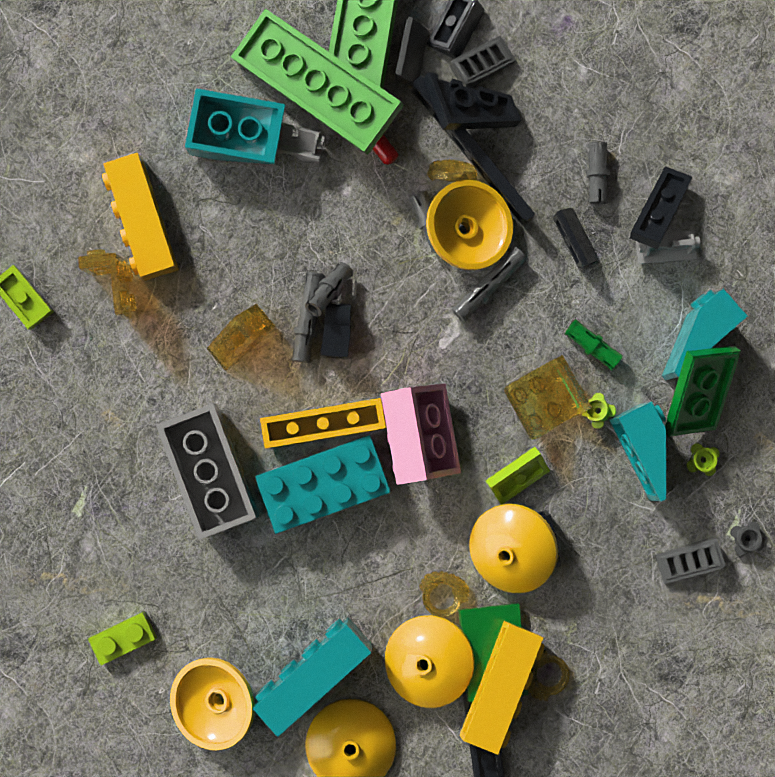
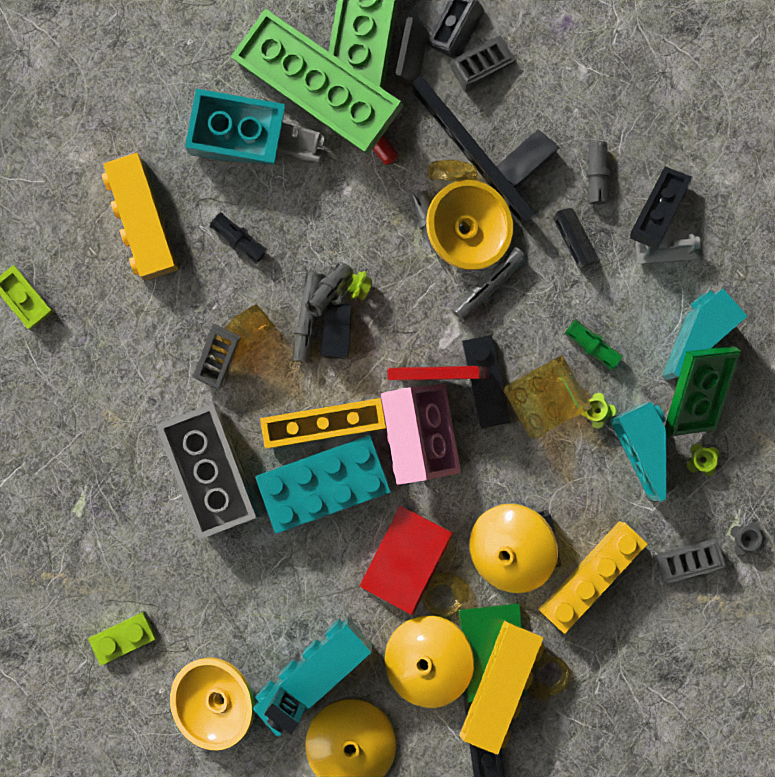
clear yellow bracket [78,249,136,319] -> none
black wing [423,72,522,130] -> none
lime plate [485,447,550,504] -> none
none -> dark grey slope [193,324,242,390]
none -> black pin [209,212,268,264]
none -> black plate [264,686,305,735]
none -> lime plate [347,271,372,300]
none -> red tile [359,506,454,615]
none -> red tile [387,366,489,381]
none -> black plate [462,335,511,429]
none -> black slope [496,129,560,189]
none -> yellow brick [538,521,648,634]

